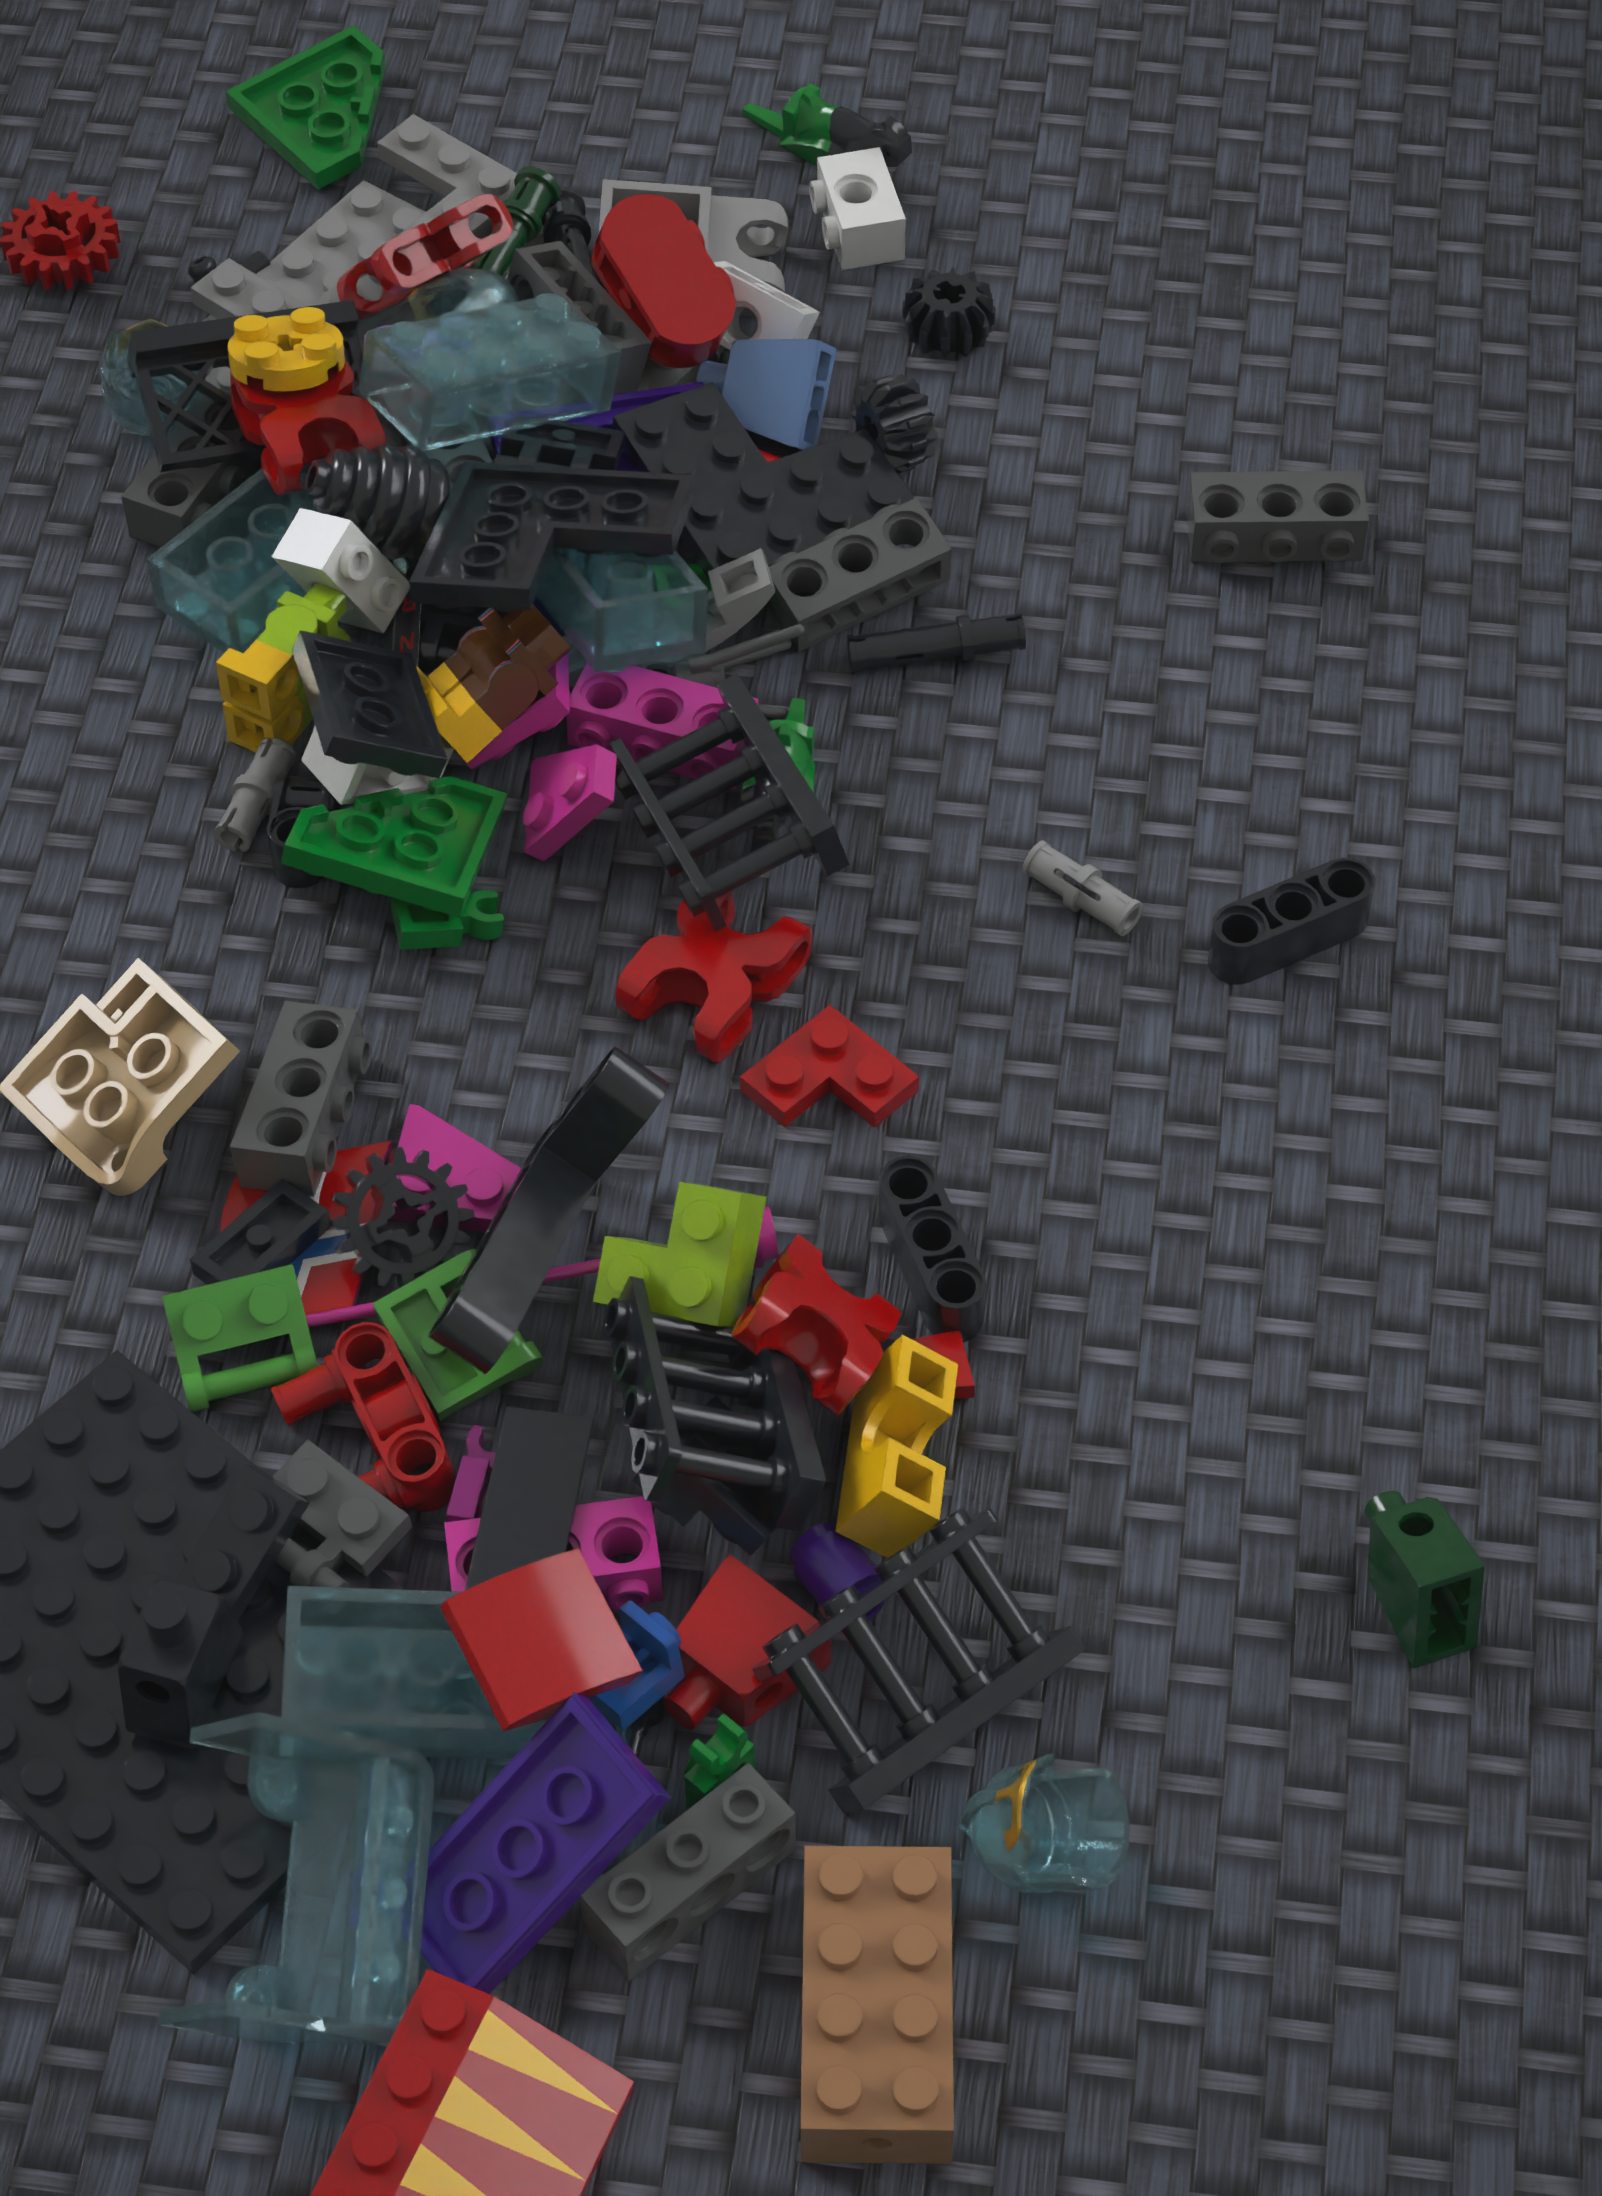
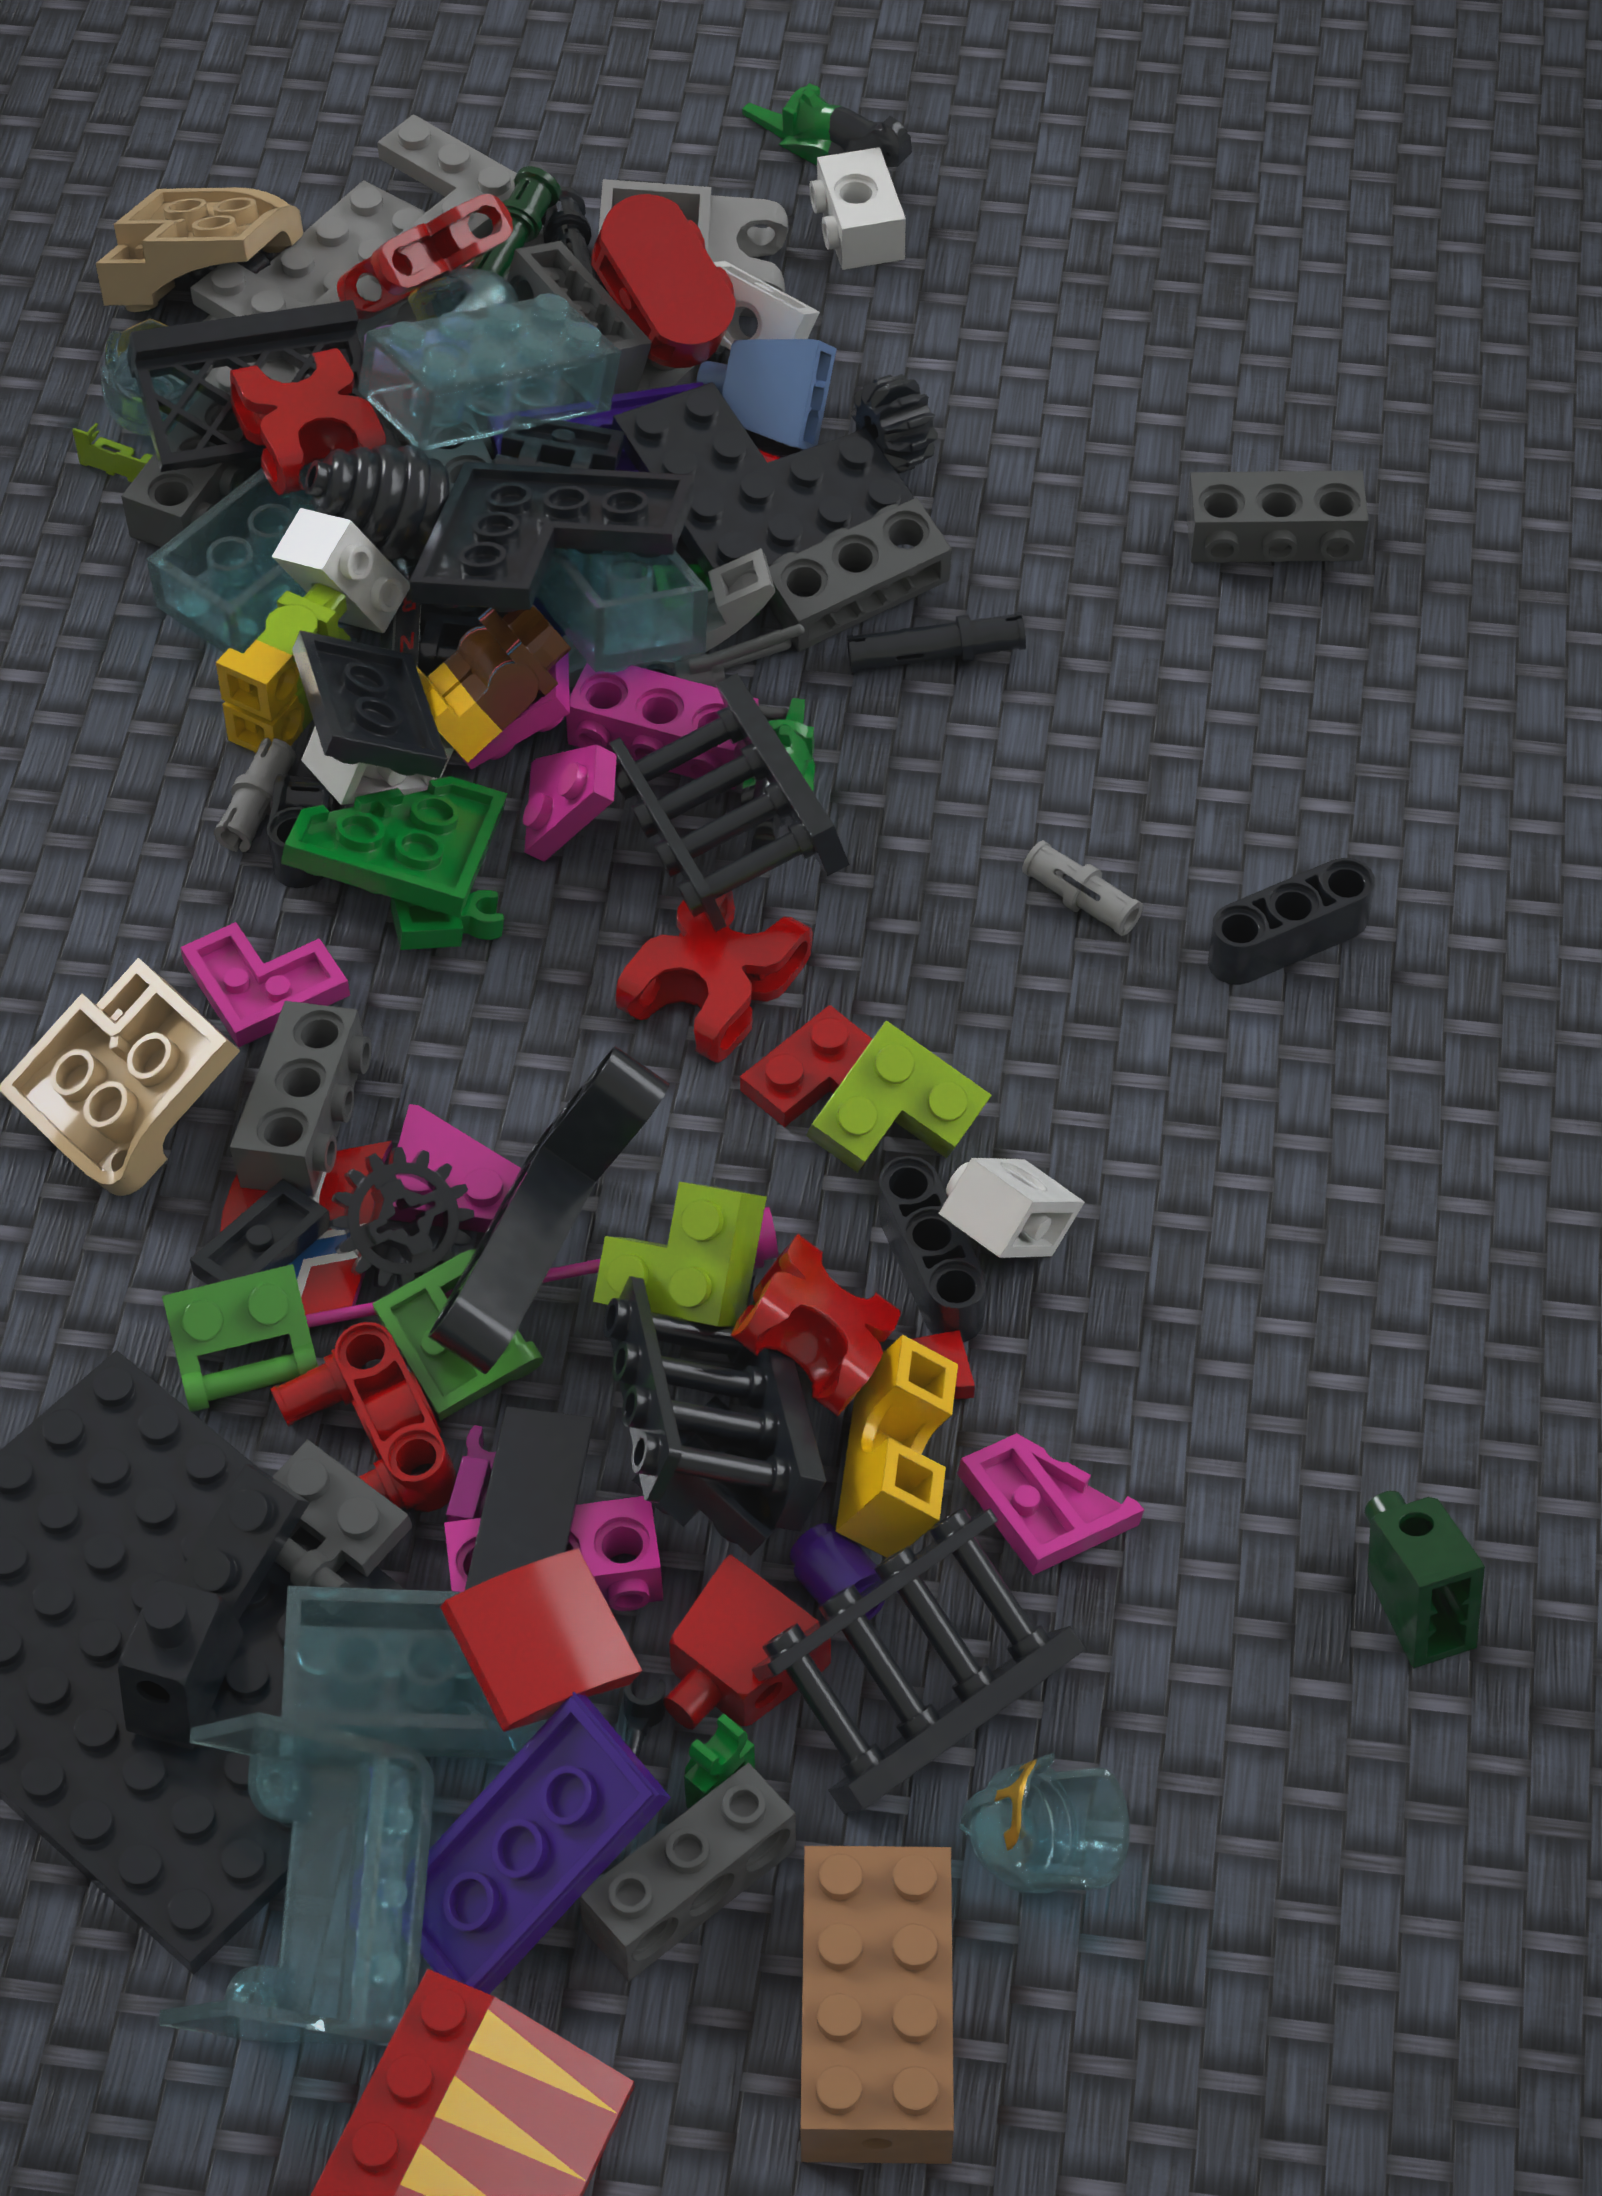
red gear [0,191,121,290] -> none
green plate [225,25,386,190] -> none
yellow plate [228,307,345,392] -> none
blue bracket [588,1600,685,1731] -> none
black gear [902,266,996,359] -> none
none -> lime piece [72,423,153,482]
none -> tan slope [96,187,304,312]
none -> dark pink plate [180,922,350,1048]
none -> lime brick [806,1020,992,1173]
none -> white brick [938,1158,1085,1258]
none -> dark pink wing [957,1433,1144,1575]

